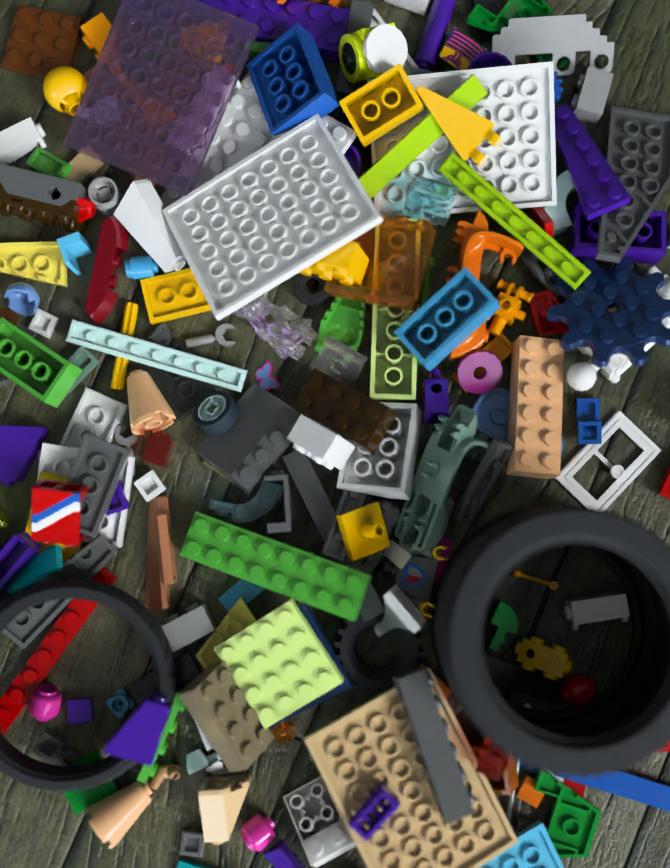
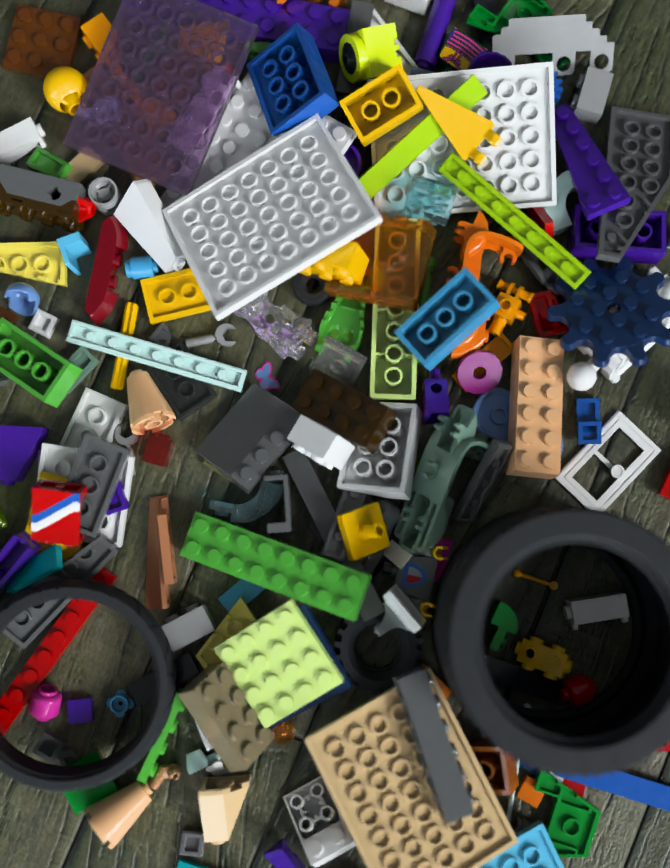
dark purple slope [103,694,172,766] -> none
white plate [134,470,167,502] -> none
black wheel [193,391,239,436] -> none
dark pink head [240,814,276,851] -> none
dark purple slope [348,782,401,841] -> none
white tile [363,24,408,74] -> none
clear red brick [476,736,509,781] -> none

